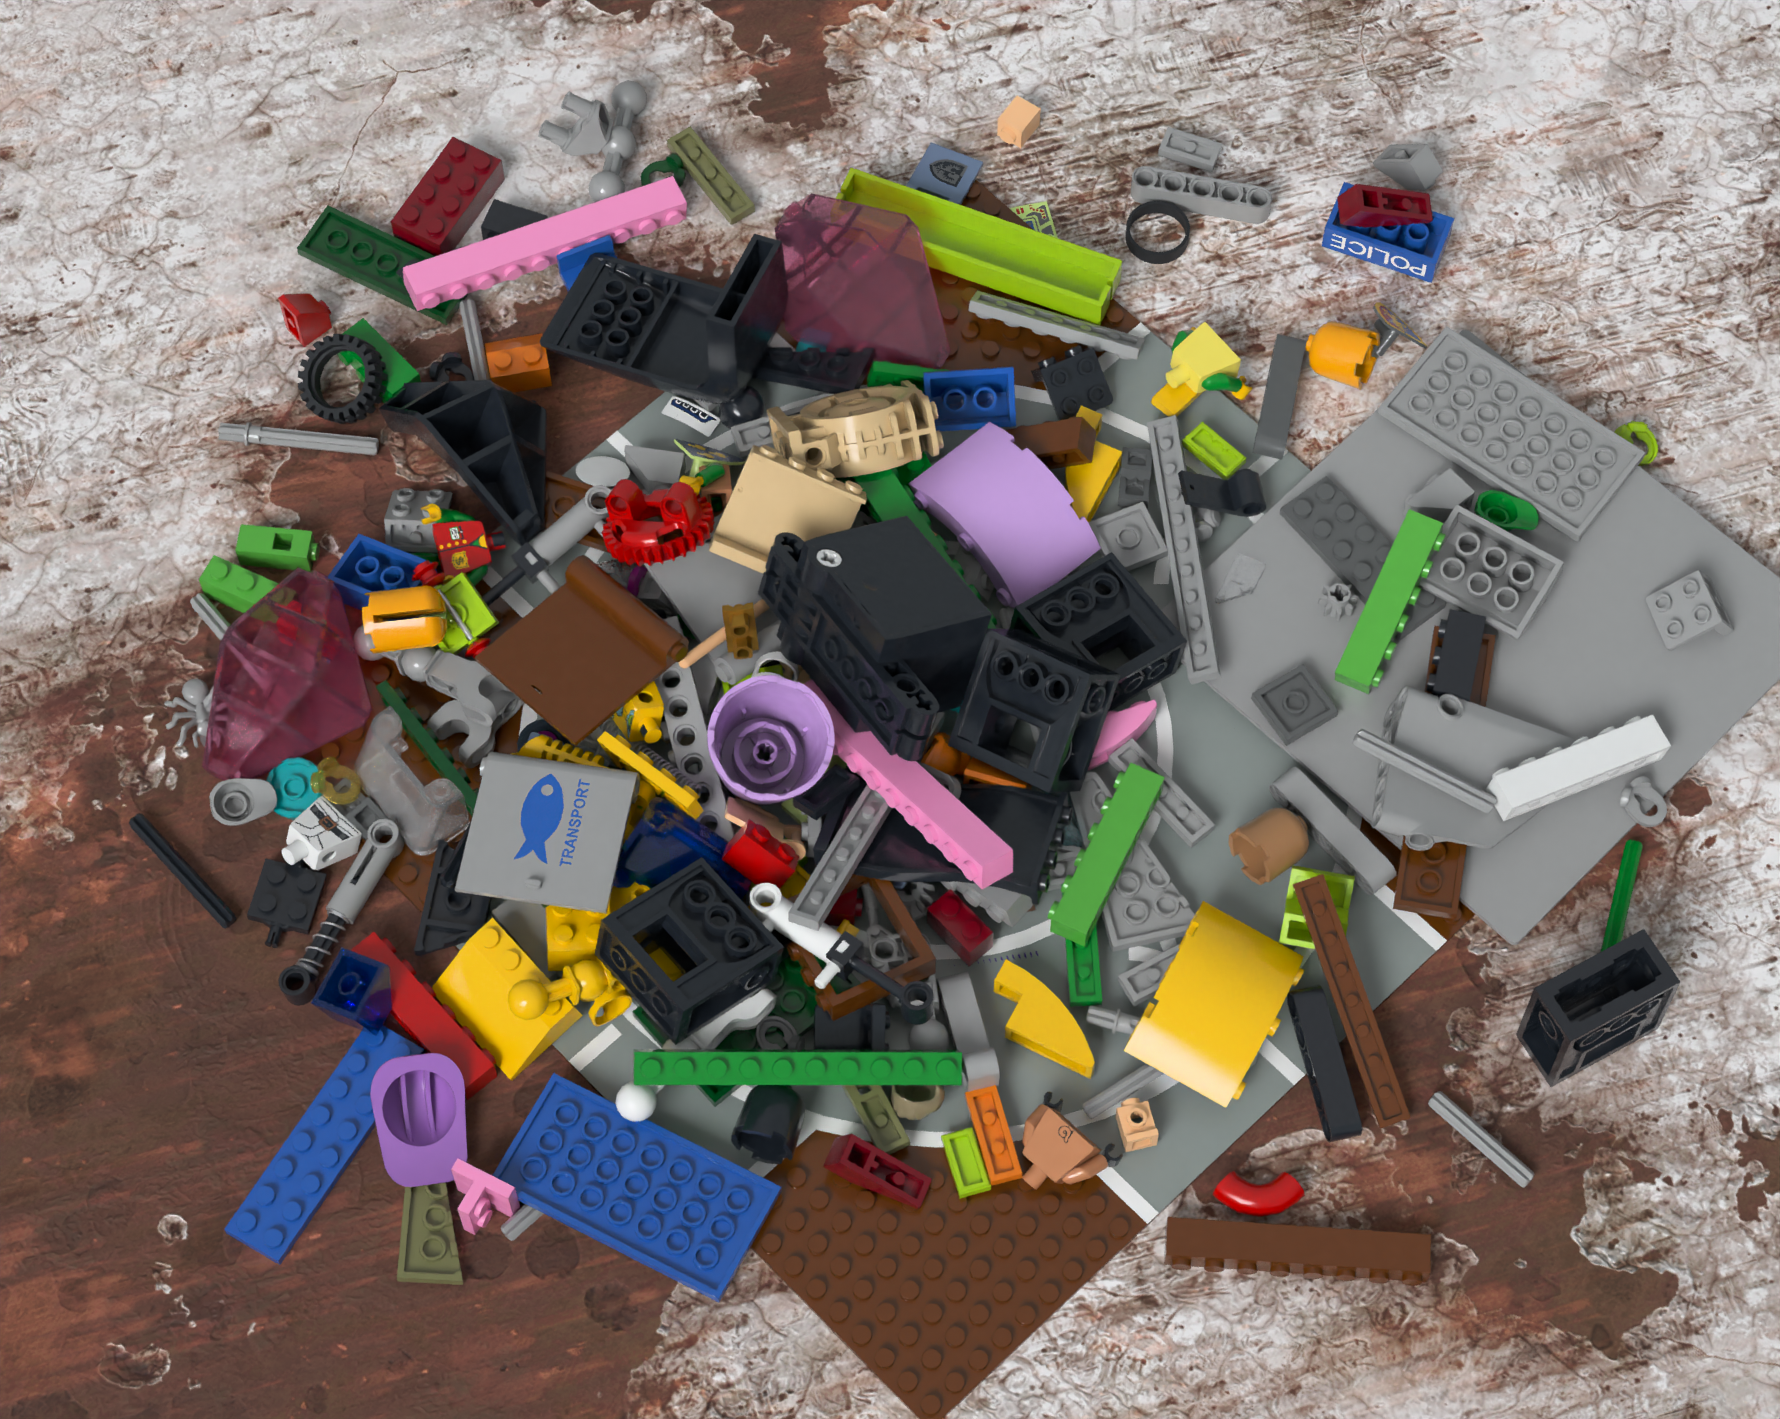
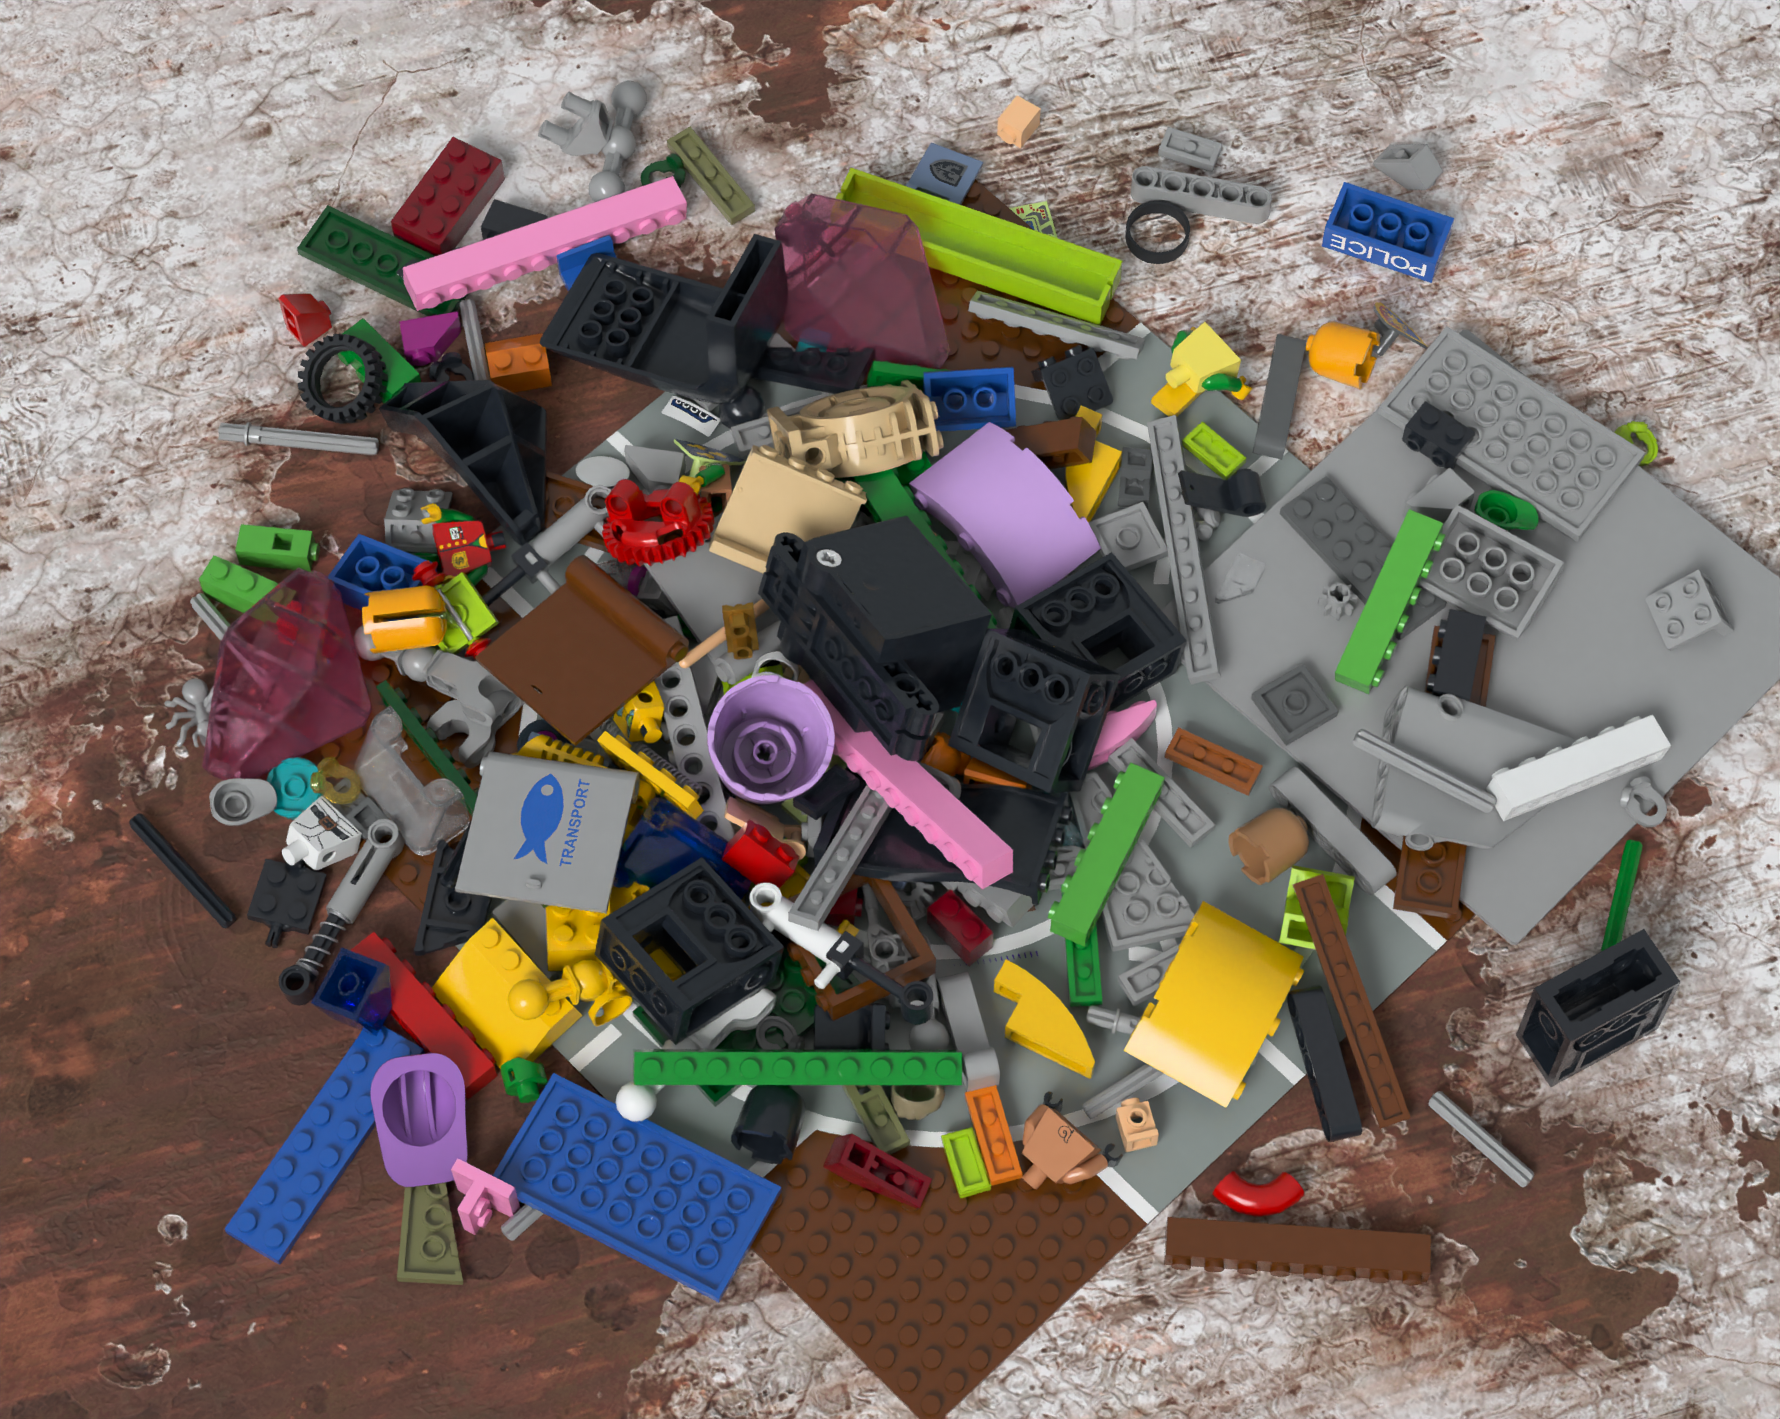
dark red slope [1337,184,1433,228] -> none
none -> magenta slope [399,312,461,366]
none -> green piece [500,1057,548,1103]
none -> dark orange plate [1164,727,1263,796]
none -> black bracket [1402,401,1475,470]

